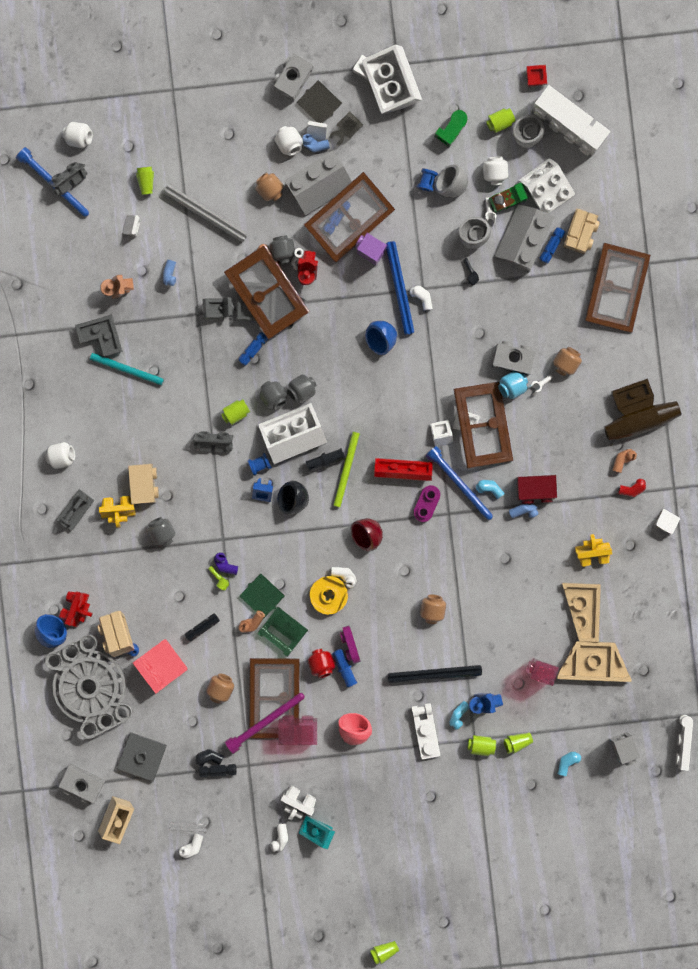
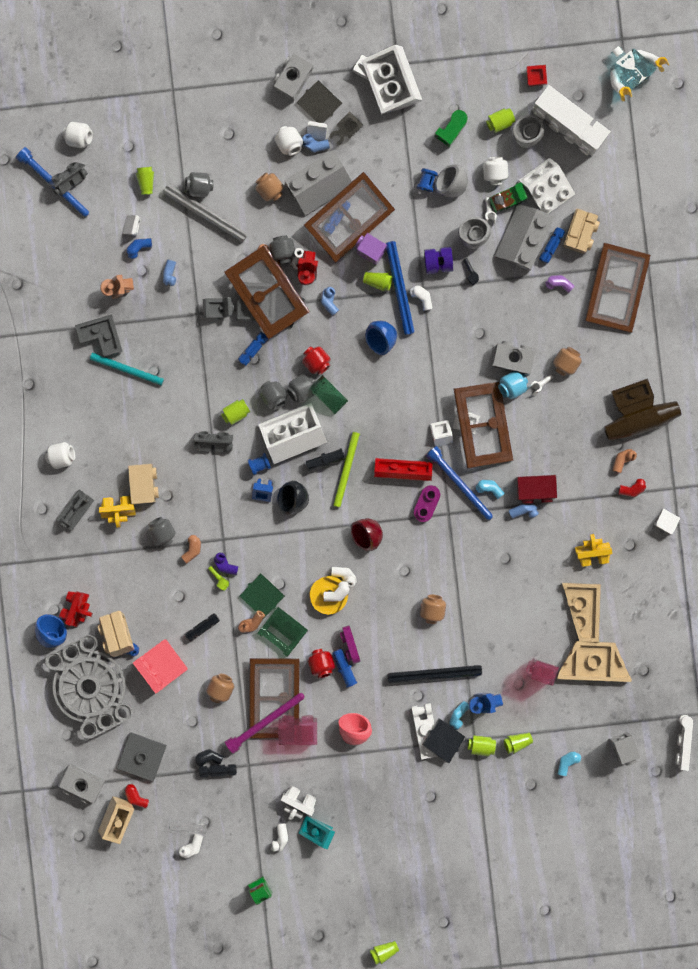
none -> red arm [125,784,149,809]
none -> blue arm [126,238,152,259]
none -> nougat arm [181,535,201,564]
none -> dark grey head [185,172,214,198]
none -> green leg [248,876,273,905]
none -> red head [302,346,331,375]
none -> clear green tile [309,375,348,414]
none -> medium blue arm [321,287,339,316]
none -> white arm [324,581,350,601]
none -> lime cone [363,272,392,292]
none -> black piece [422,718,465,763]
none -> dark purple wheel [424,247,453,274]
none -> medium lavender arm [545,275,575,293]
none -> torso [610,46,669,101]

